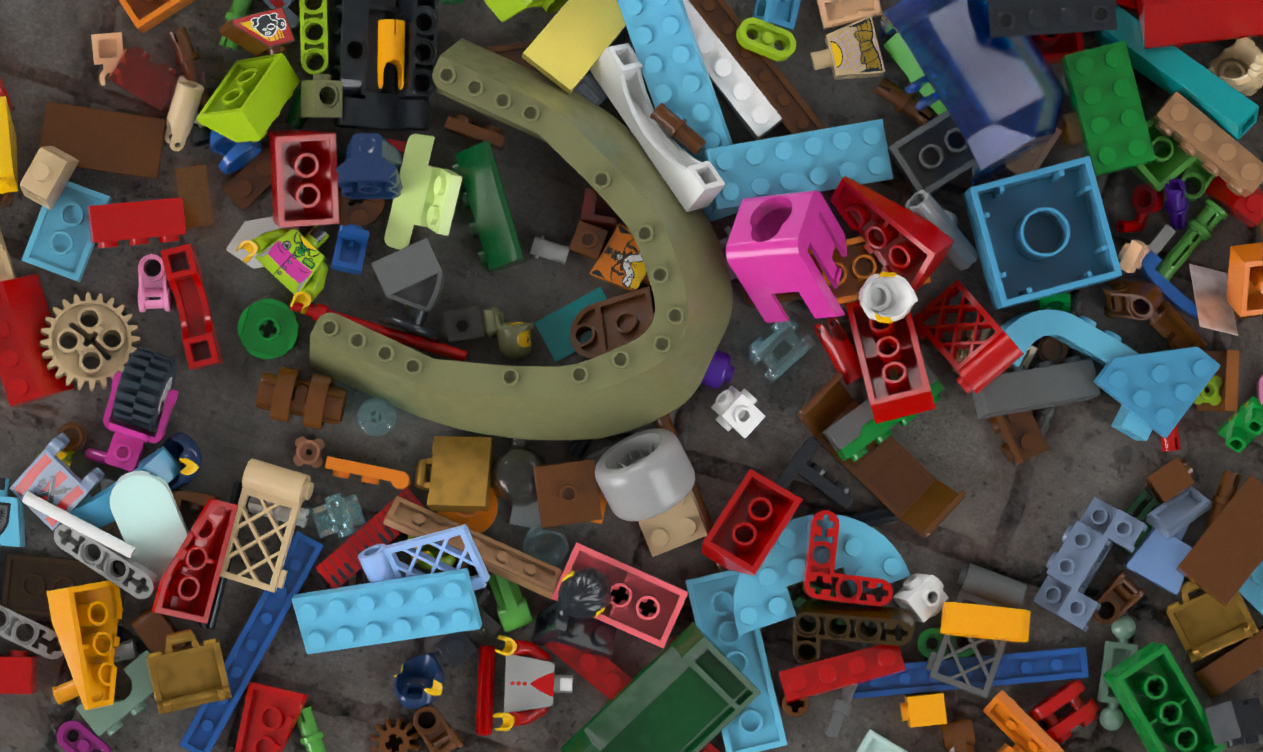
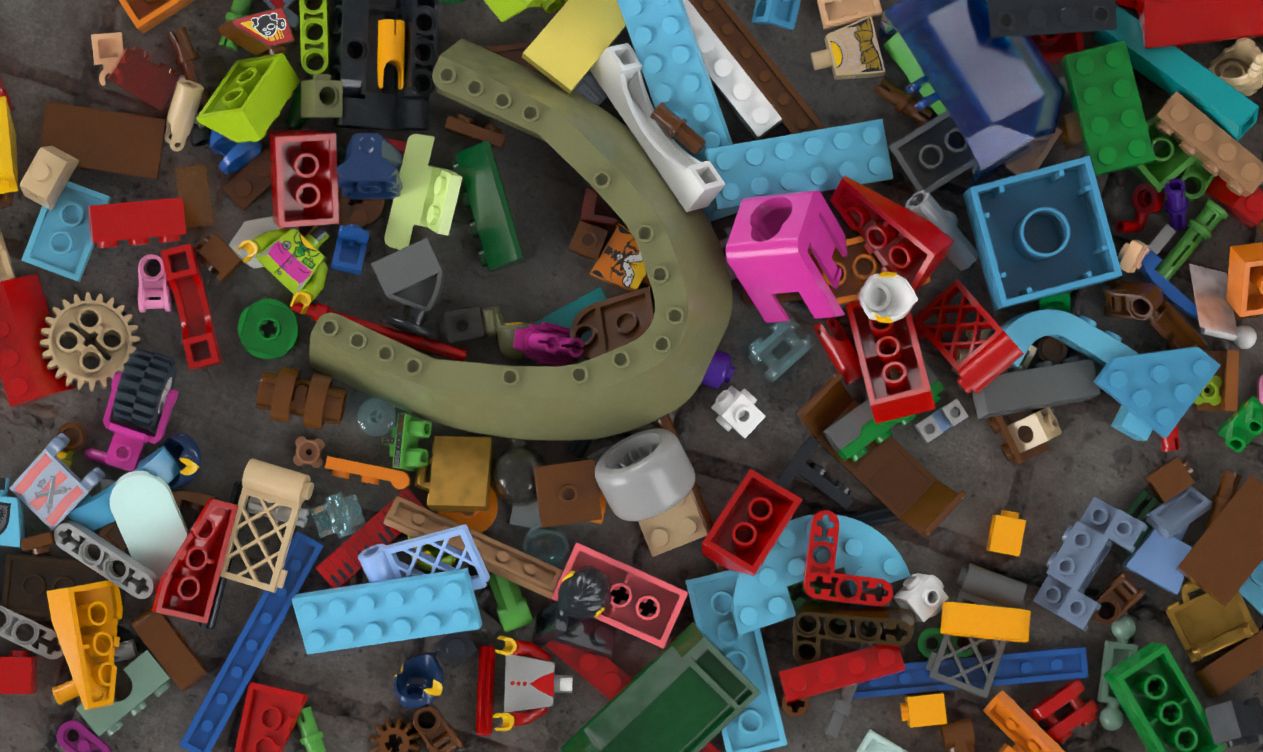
white bar [22,491,136,558] -> none
pearl gold piece [146,629,232,714] -> none
light grey pin [530,236,570,265] -> none
lime plate [736,17,796,61] -> none
none -> reddish brown plate [20,531,56,556]
none -> reddish brown brick [196,234,244,283]
none -> bright green hips [382,413,432,472]
none -> dark pink connector [513,322,584,366]
none -> flat silver piece [914,399,969,443]
none -> light orange brick [986,510,1026,556]
none -> tan bracket [1007,407,1062,453]
none -> white bar [1201,325,1257,349]

